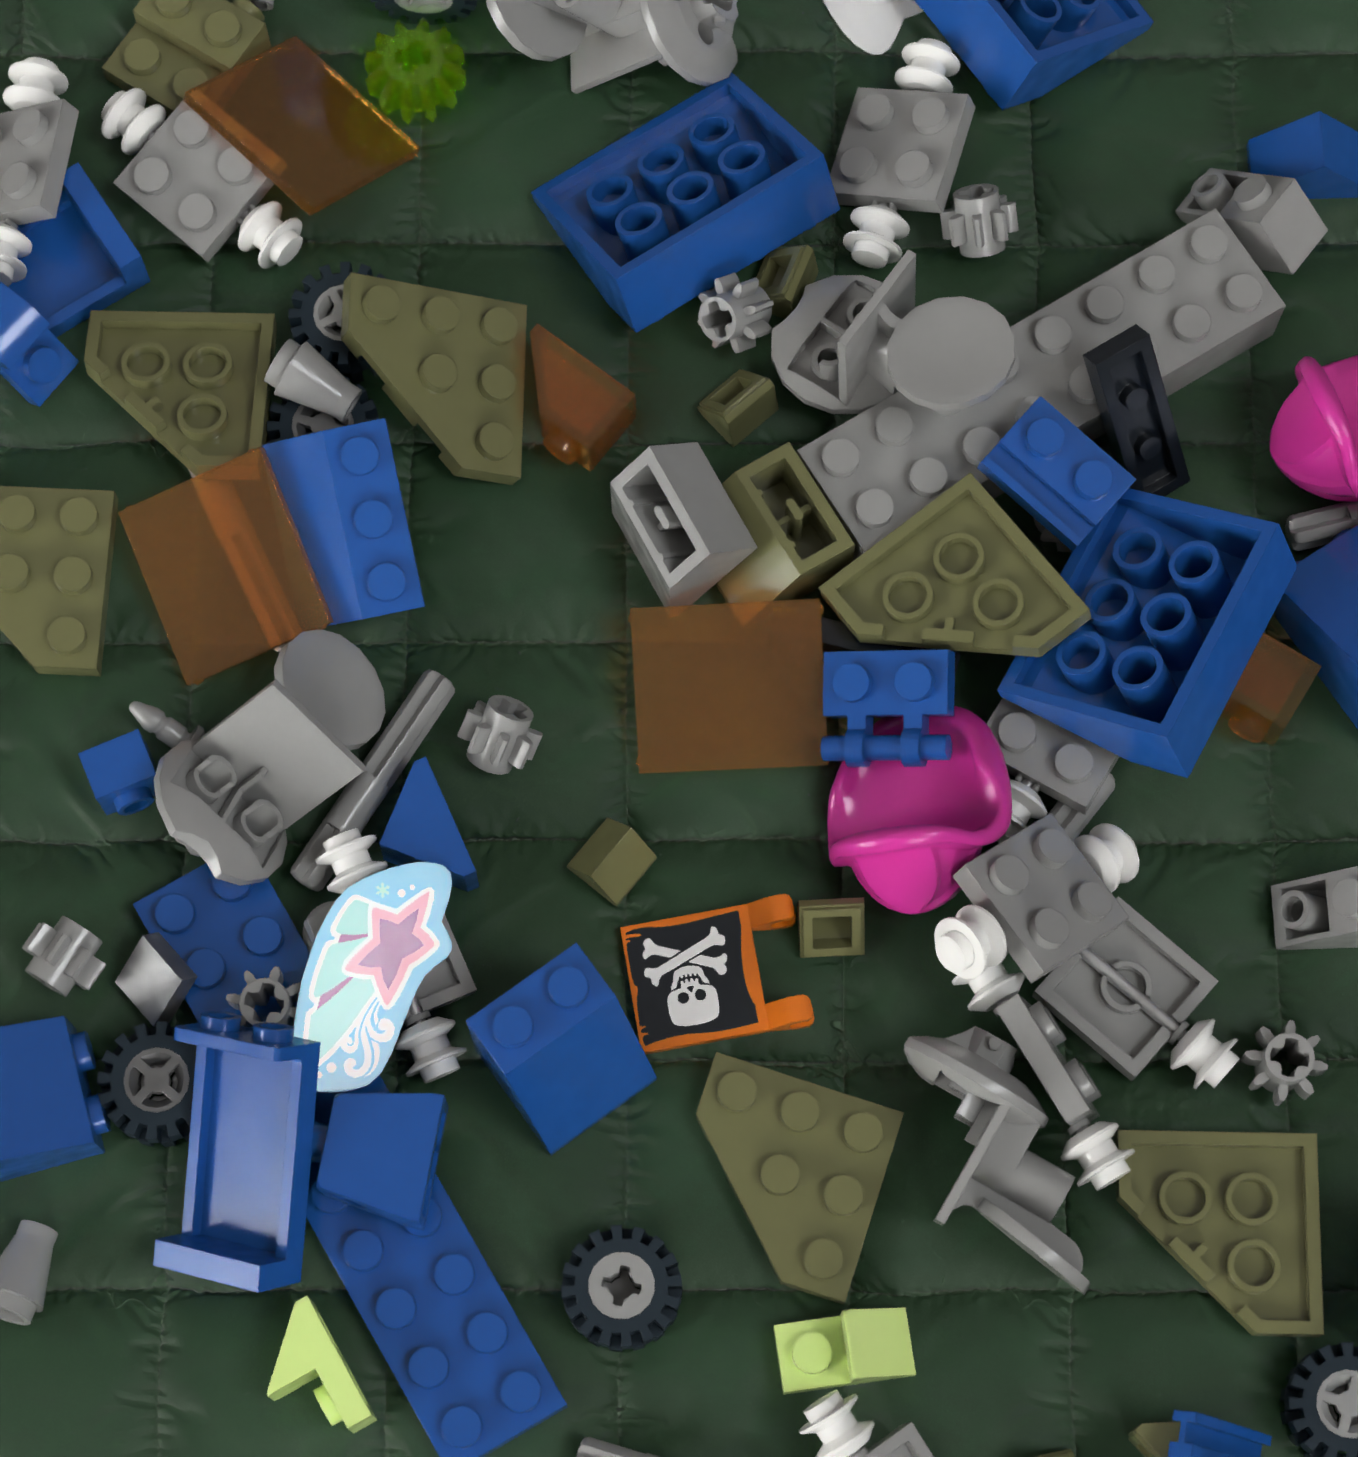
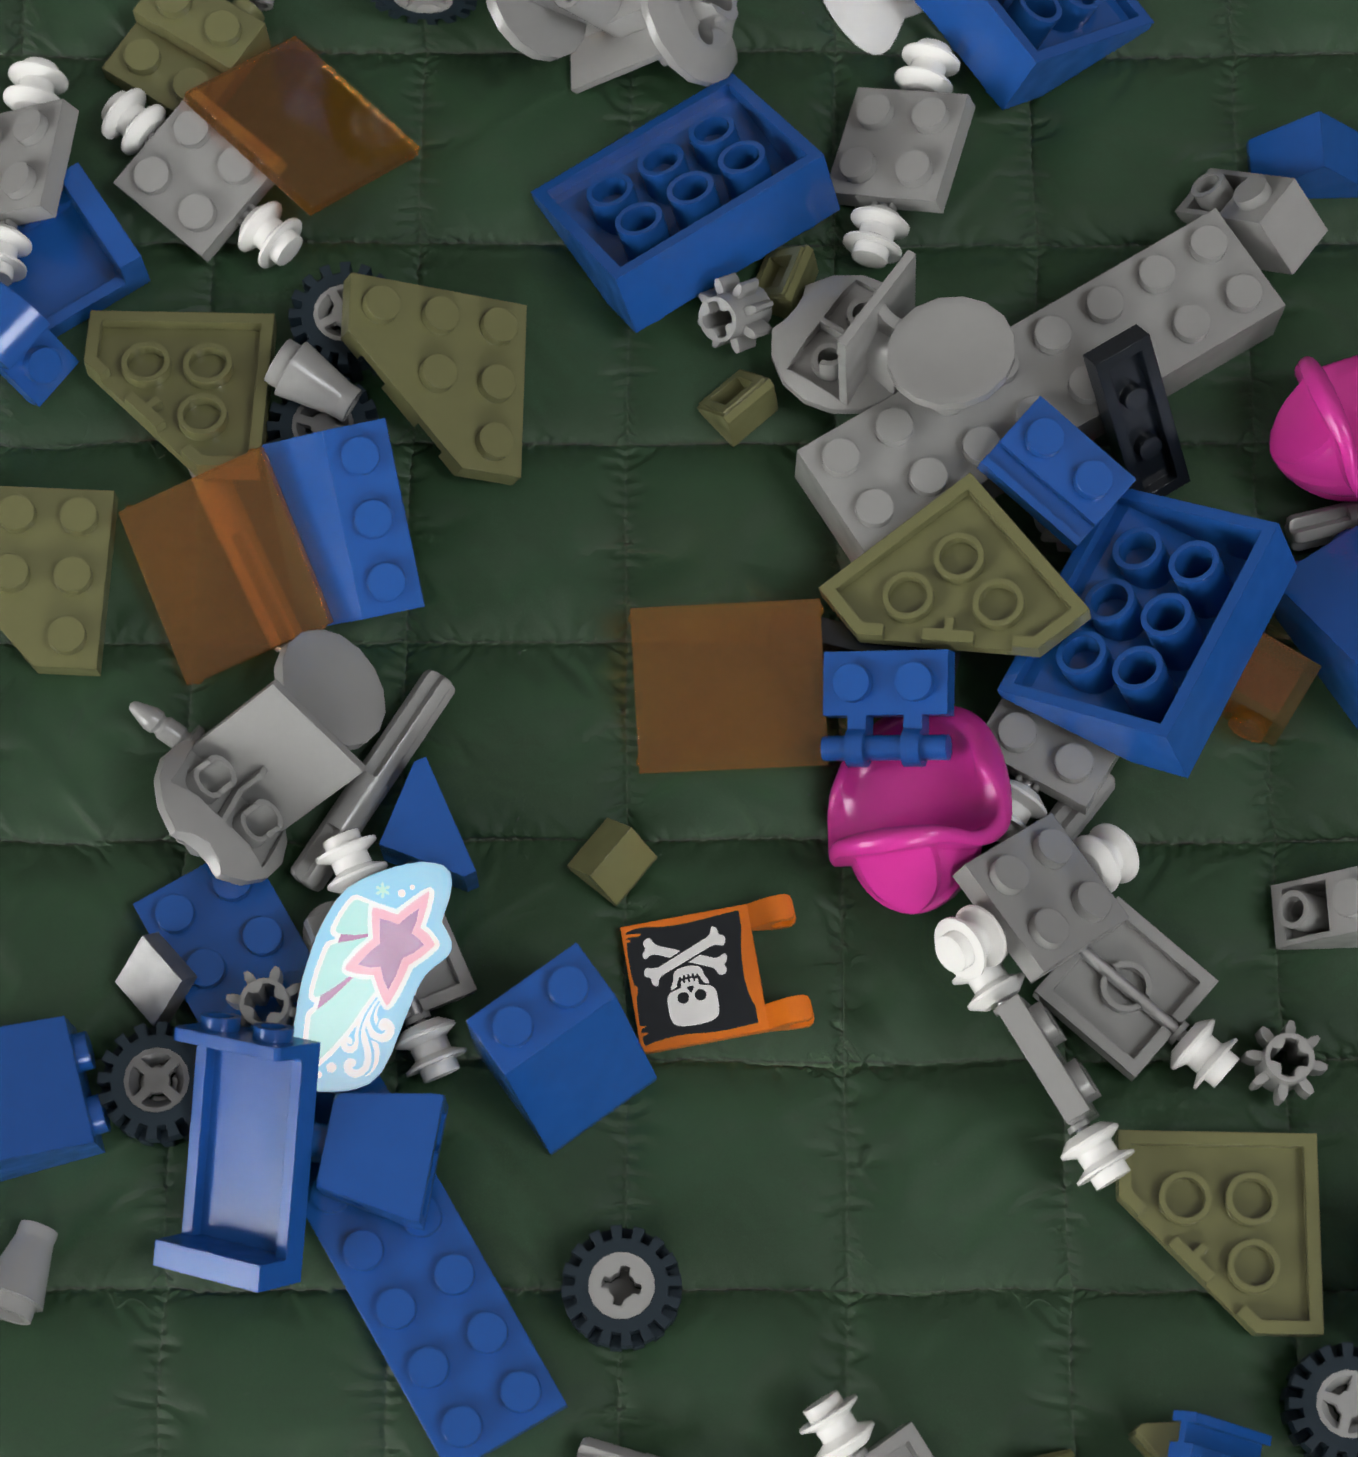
light grey gear [22,916,106,997] -> none
blue plate [78,729,157,815] -> none
yellowish green slope [267,1295,377,1433] -> none
clear neon green gear [364,17,467,125] -> none
light grey gear [457,695,543,775] -> none
clear orange slope [530,323,636,472] -> none
light grey slope [610,442,758,617] -> none
olive plate [696,1052,904,1305] -> none
olive slope [715,442,855,630] -> none
yellowish green slope [773,1307,916,1395] -> none
olive slope [797,897,865,958] -> none
light grey piece [903,1026,1091,1295] -> none
light grey gear [940,184,1019,258] -> none

